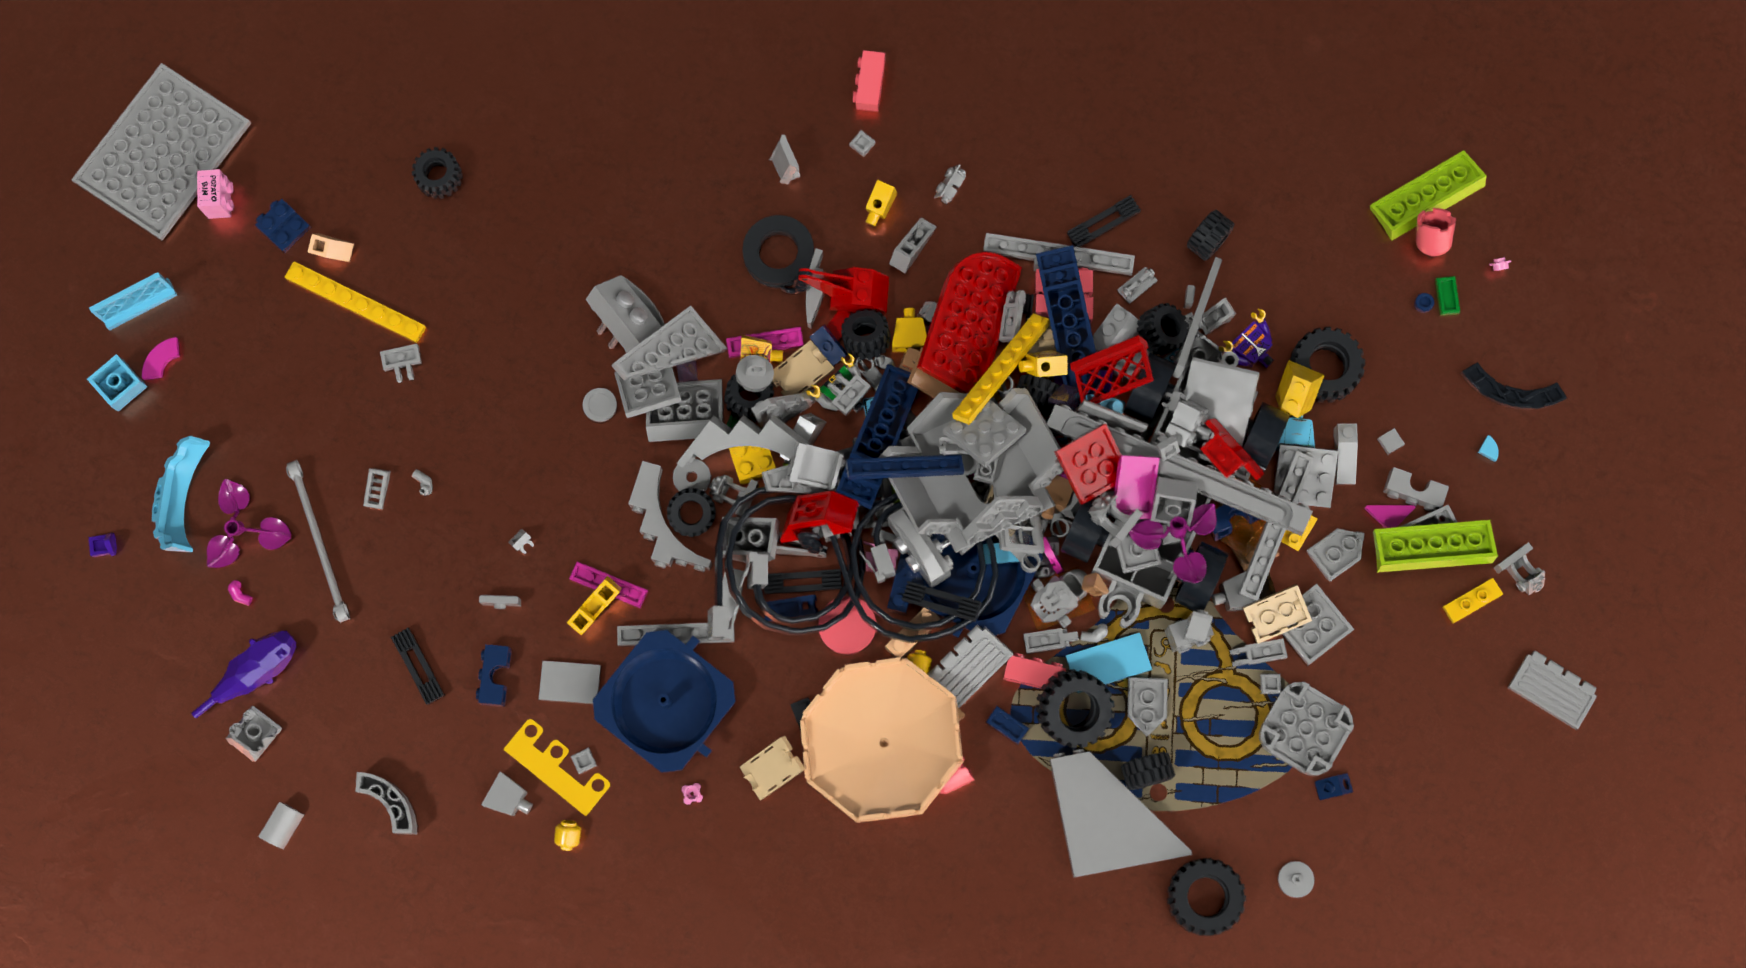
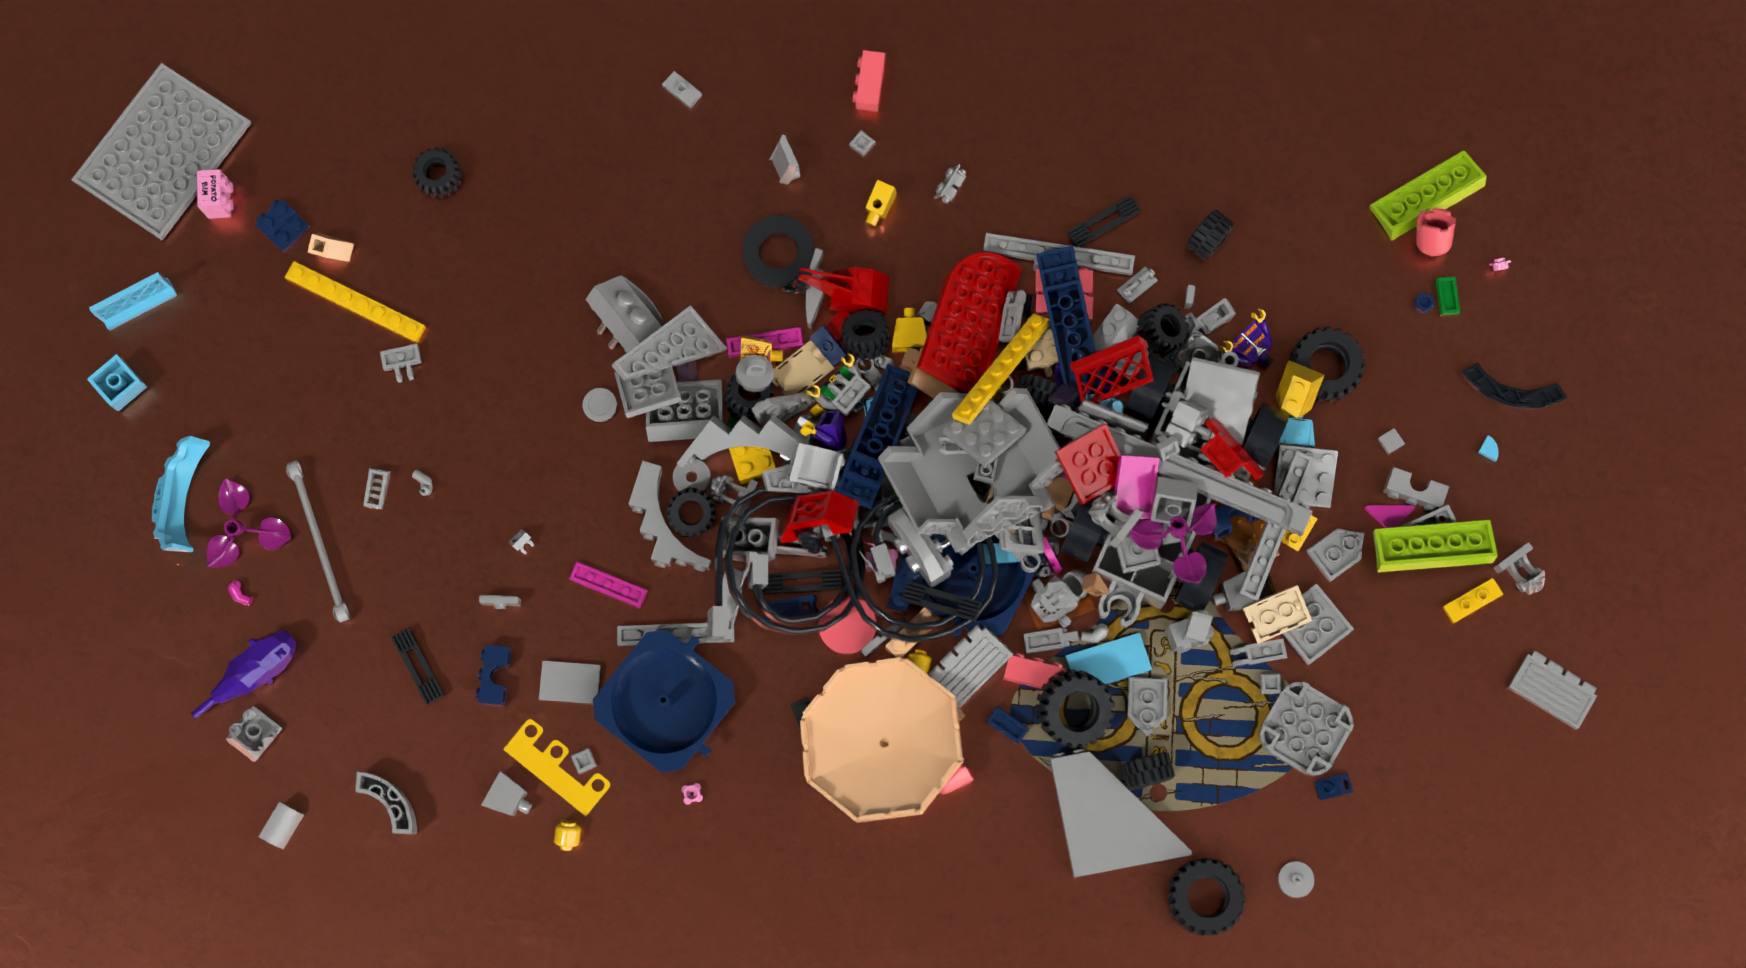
dark purple tile [88,533,117,557] -> none
dark pink tile [142,337,180,380] -> none
yellow arch [567,576,622,635] -> none
tan piece [740,736,805,800] -> none
dark blue tile [845,455,964,480] -> none
light grey slope [889,218,936,273] -> none
yellow torso [1019,350,1068,377] -> none
light grey tile [1173,257,1222,379] -> none
light grey slope [1333,424,1358,485] -> none
none -> light grey plate [662,71,702,109]
none -> dark purple torso [800,404,847,451]
none -> light grey tile [862,618,908,656]

